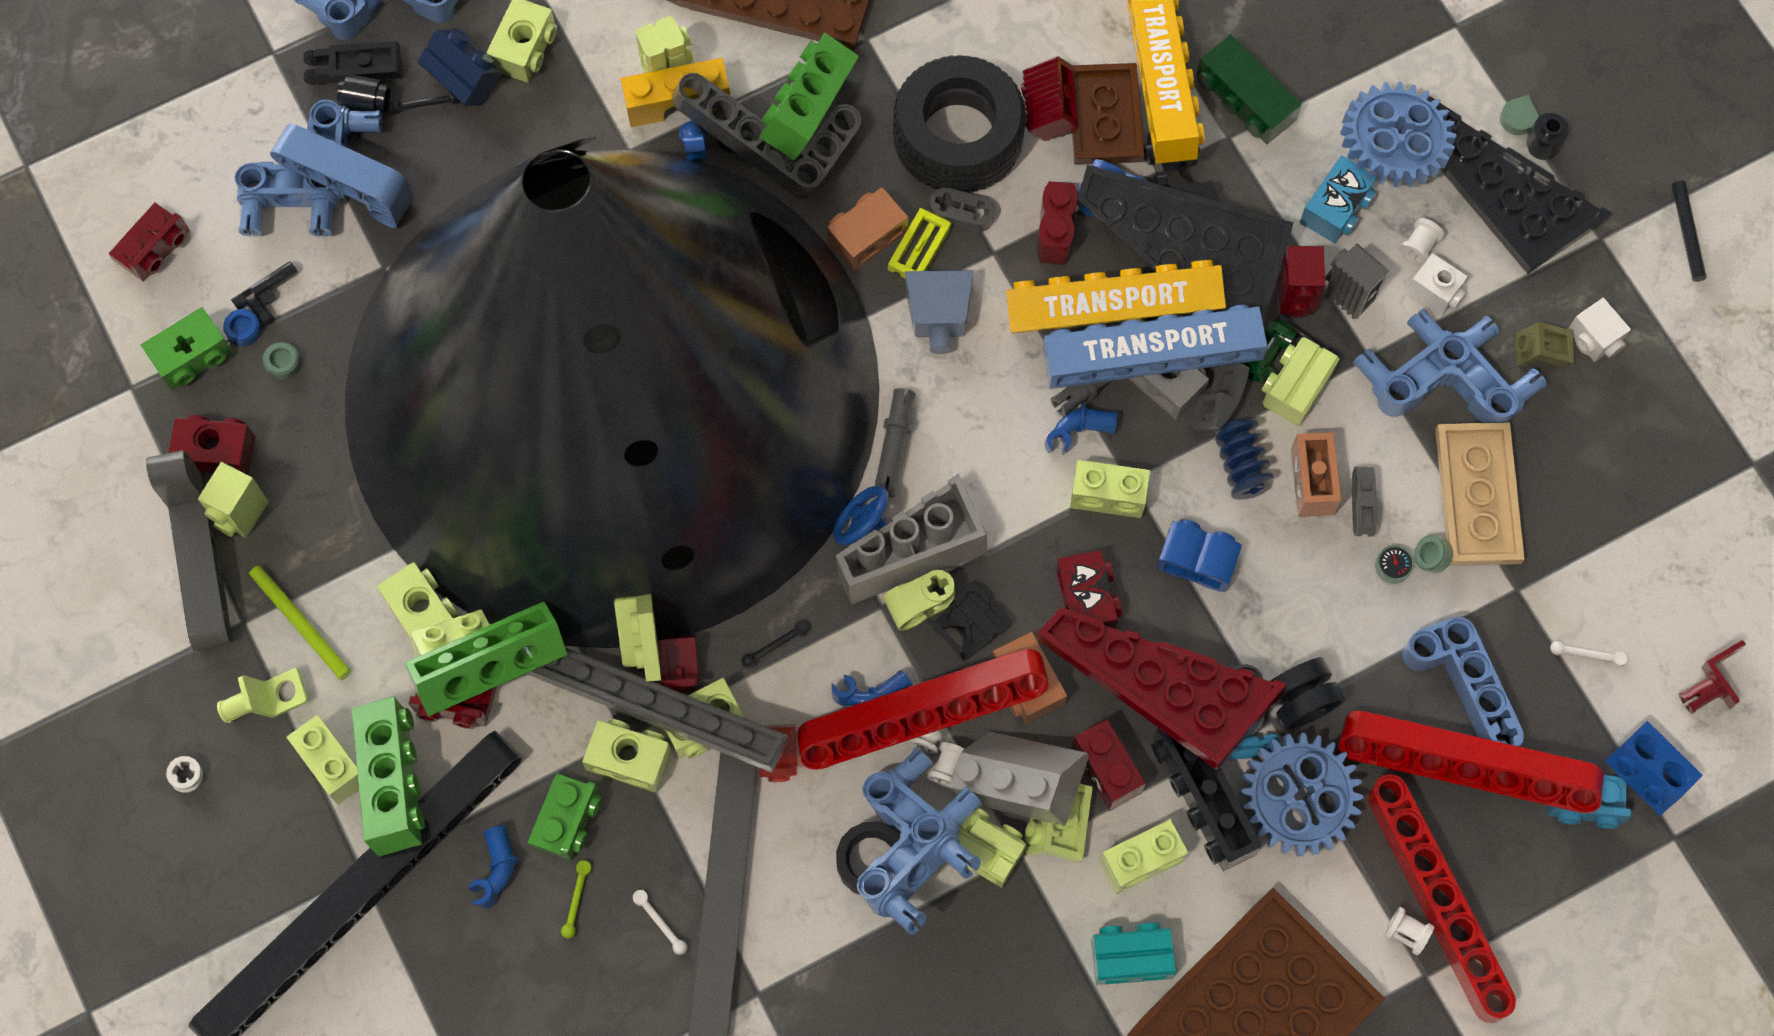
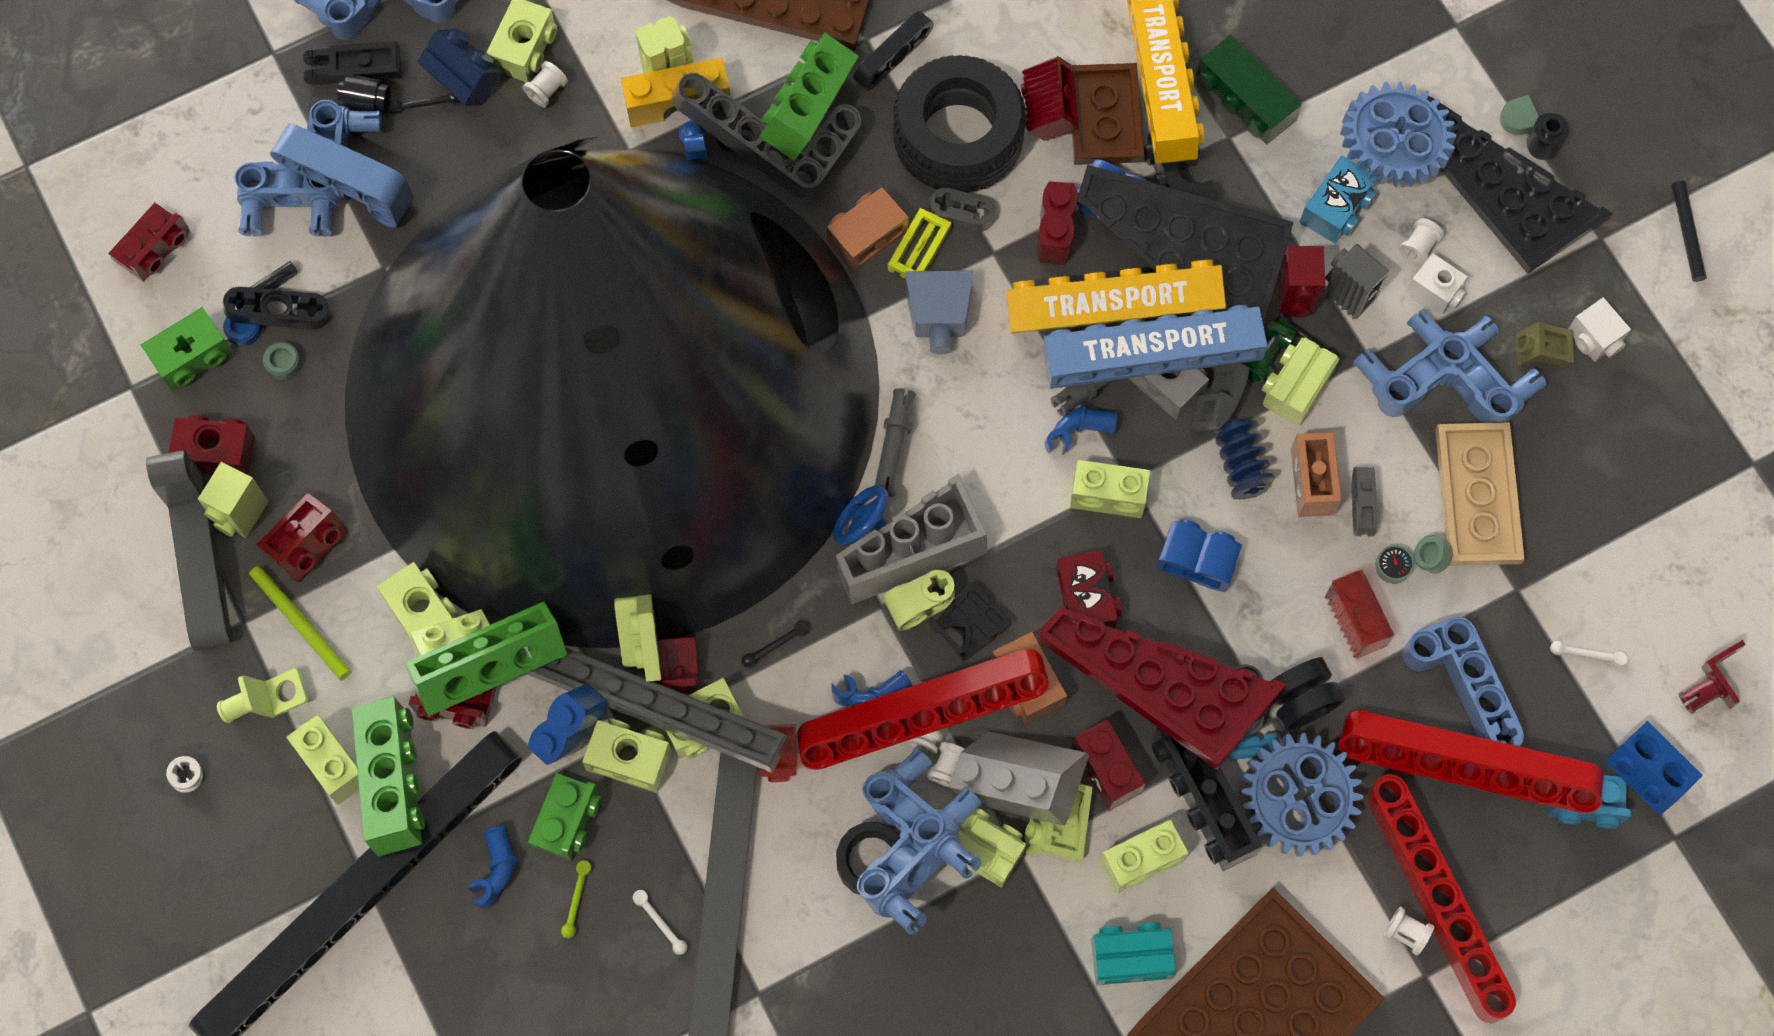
none -> black beam [223,286,329,330]
none -> dark red bracket [256,493,348,582]
none -> white bush [522,61,568,108]
none -> blue brick [528,683,607,765]
none -> black beam [853,11,934,91]
none -> clear red brick [1324,570,1395,659]

